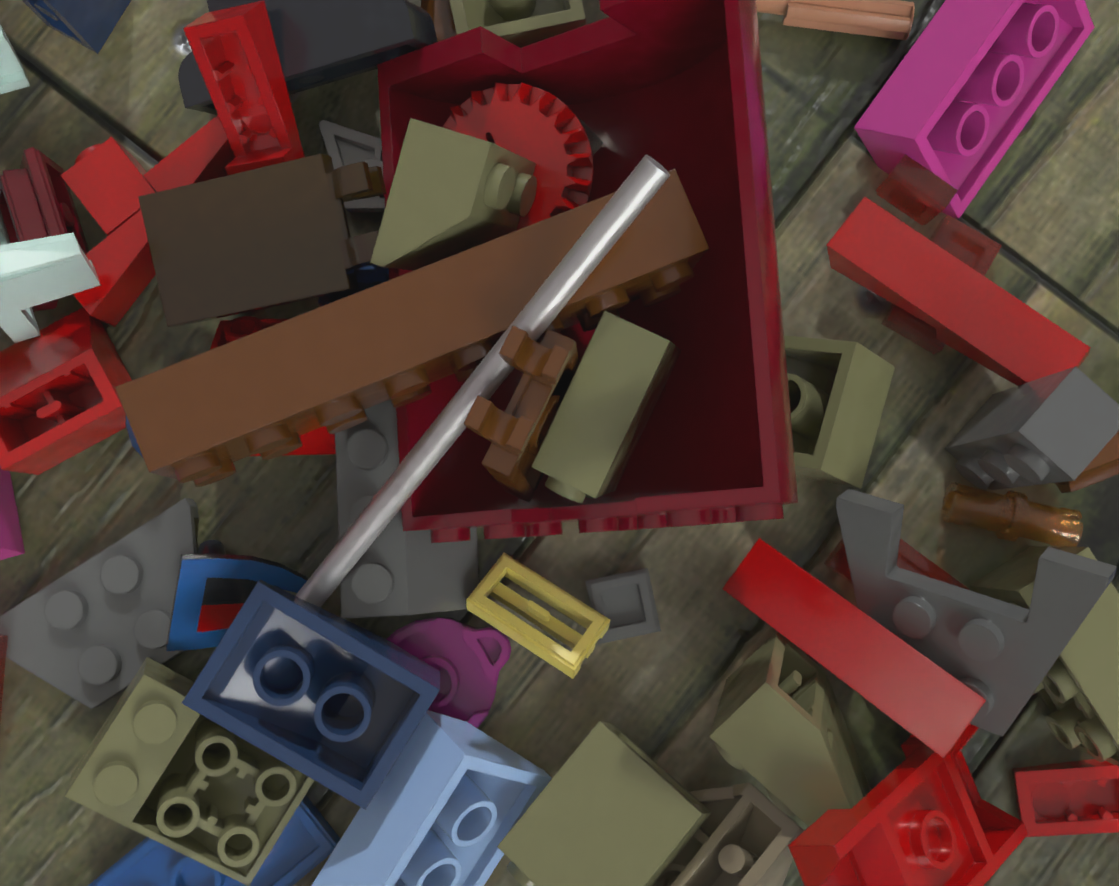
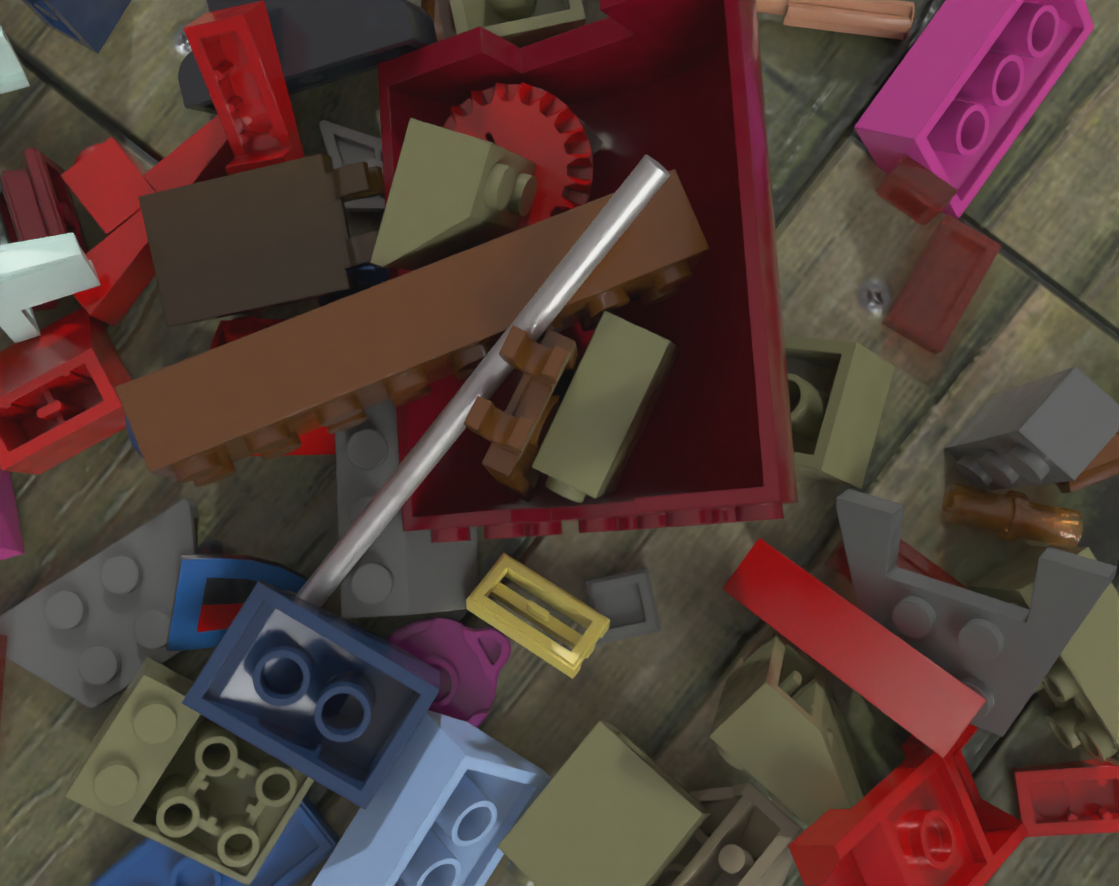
red slope [826,197,1091,386] -> none

